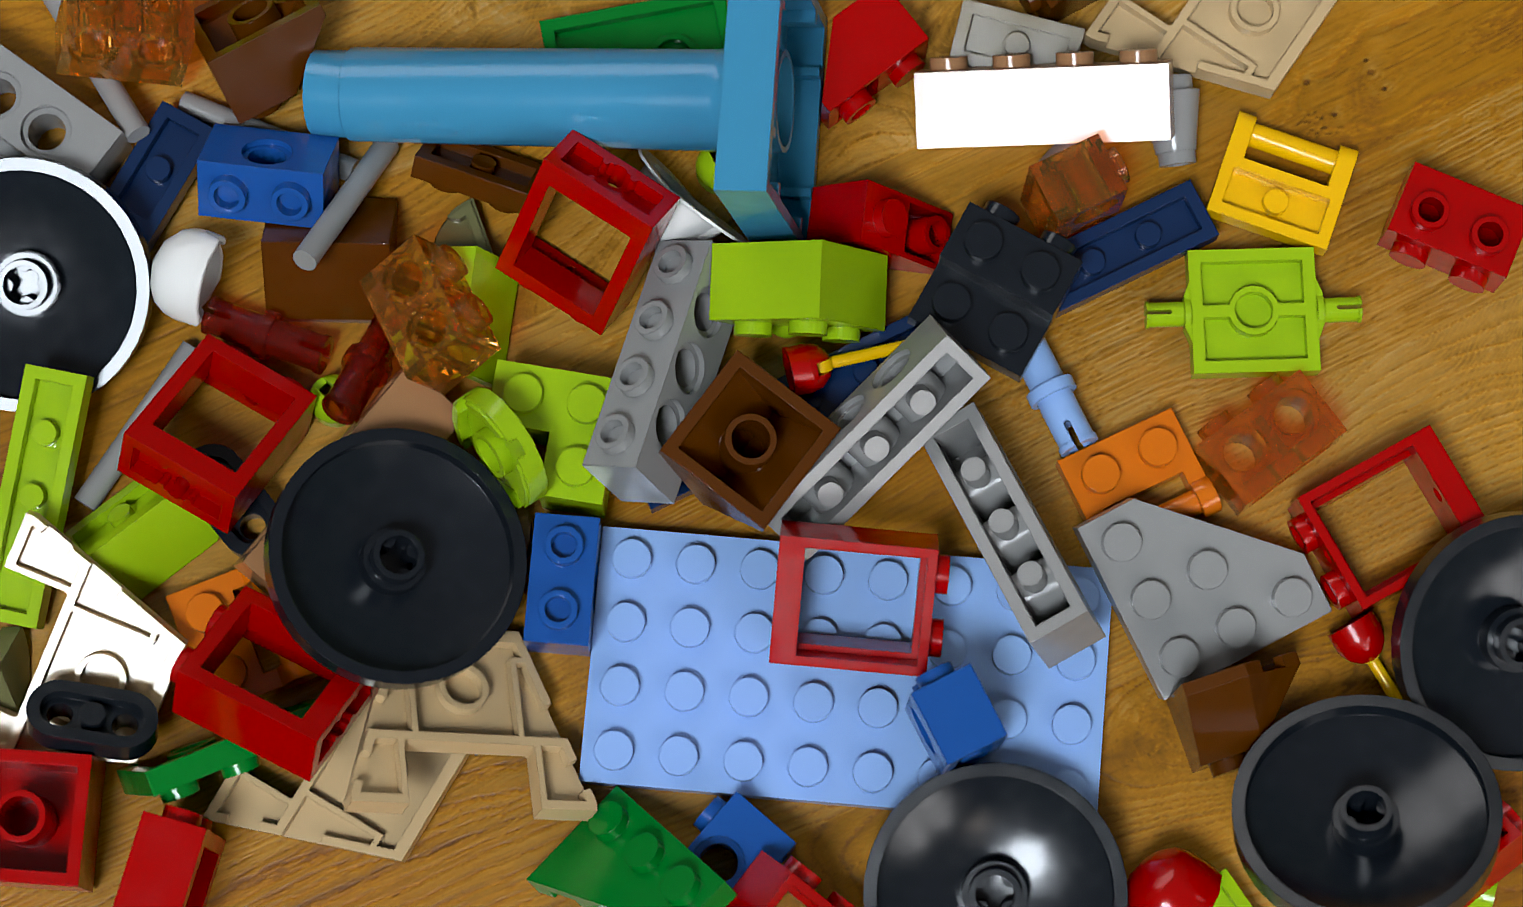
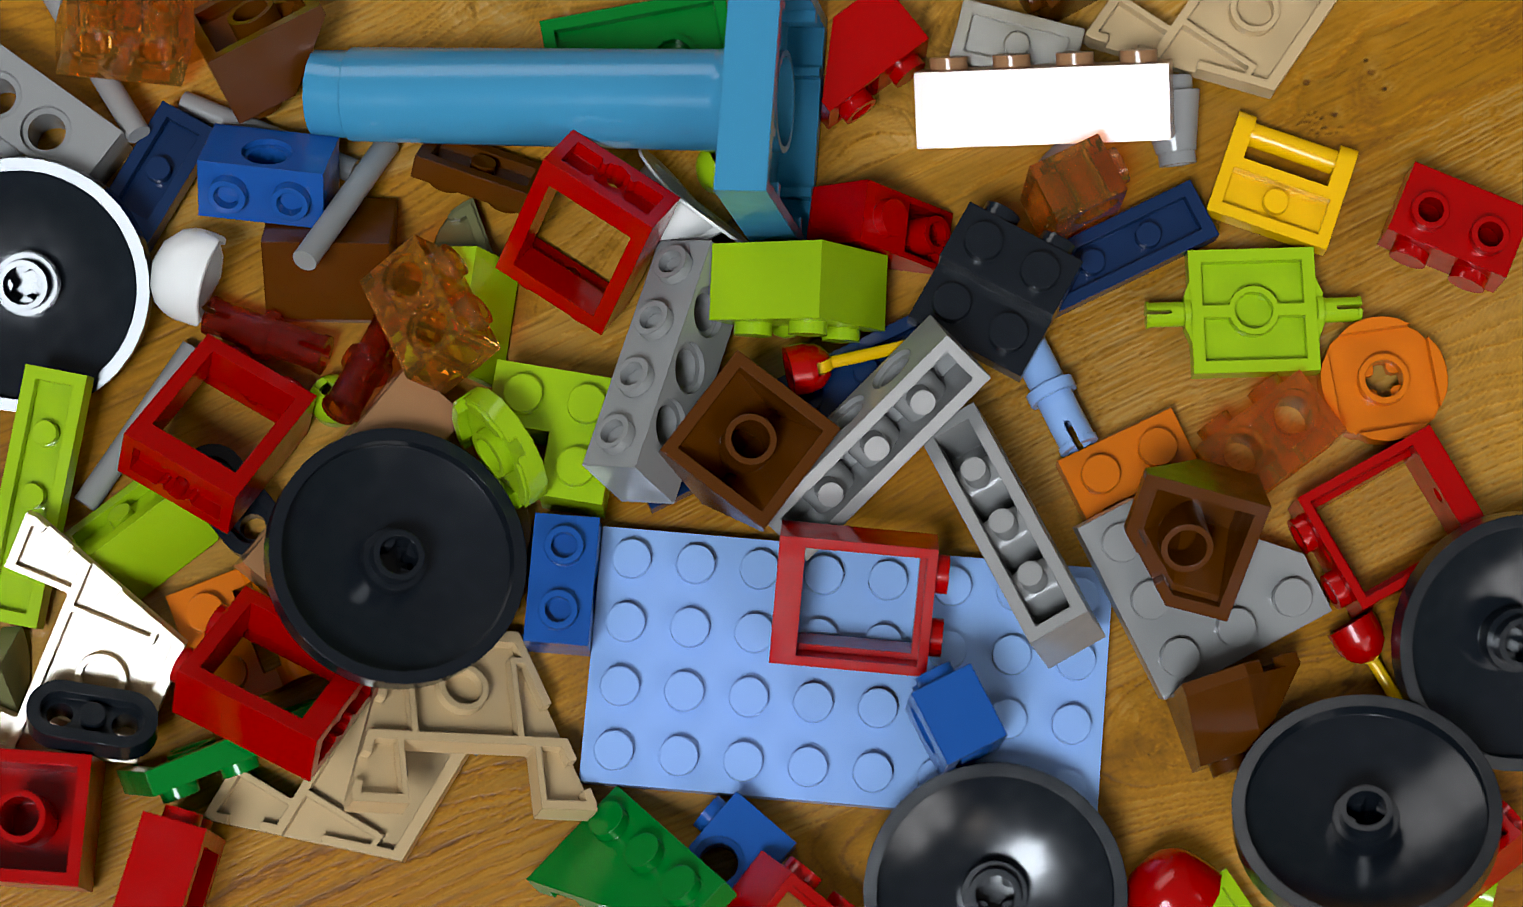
none -> reddish brown slope [1123,459,1271,622]
none -> orange plate [1317,316,1448,446]

